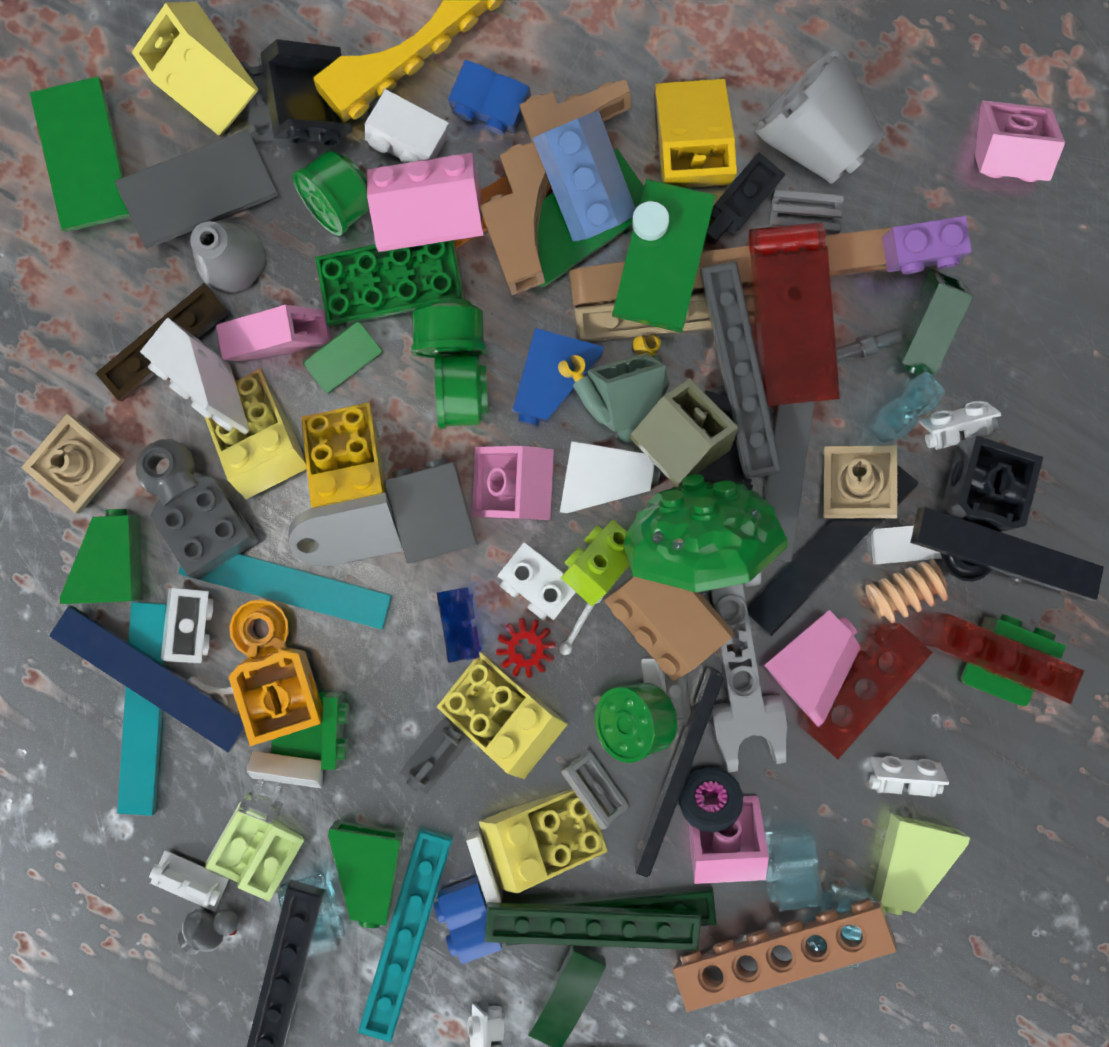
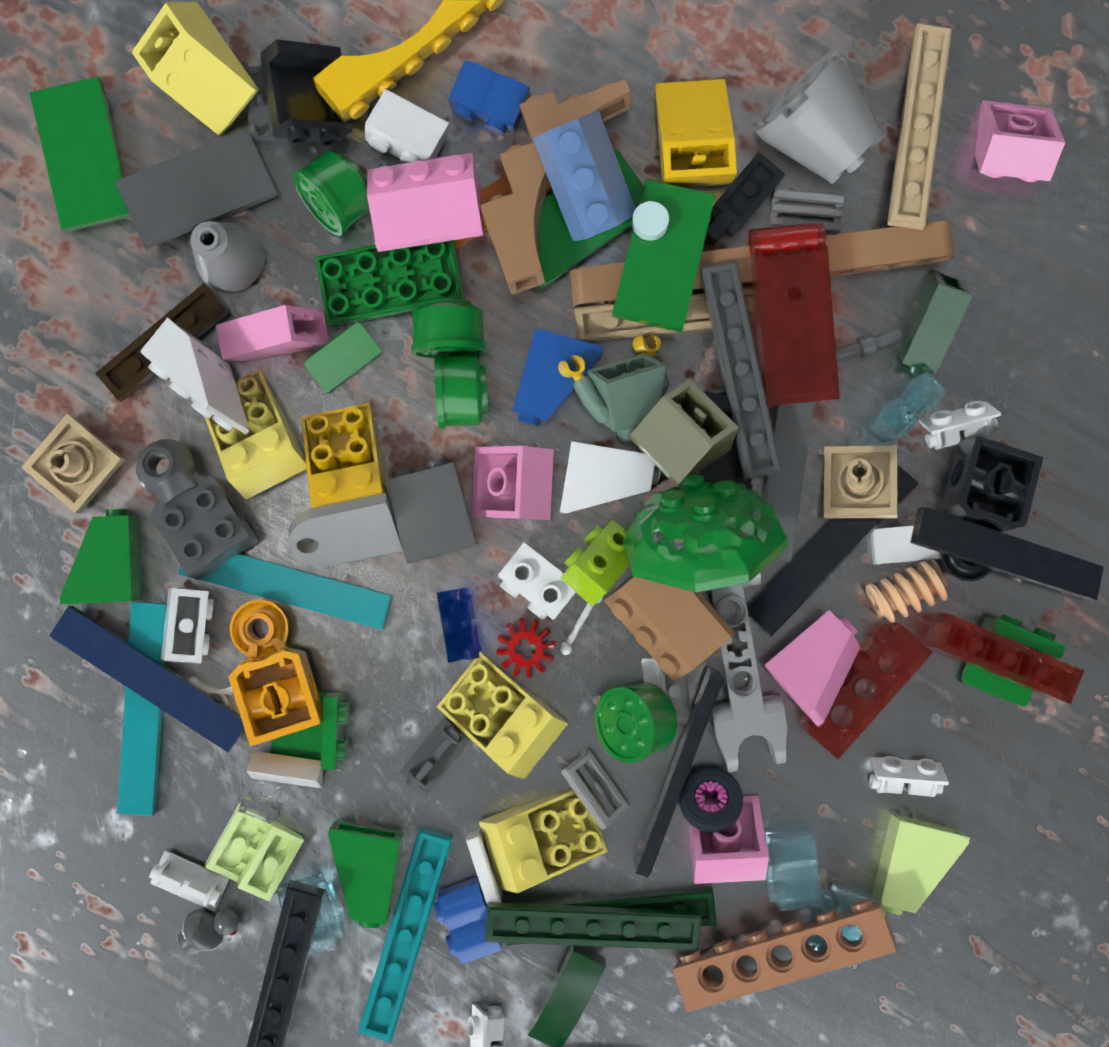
medium lavender brick [882,216,972,274] -> none
none -> tan tile [887,23,952,230]

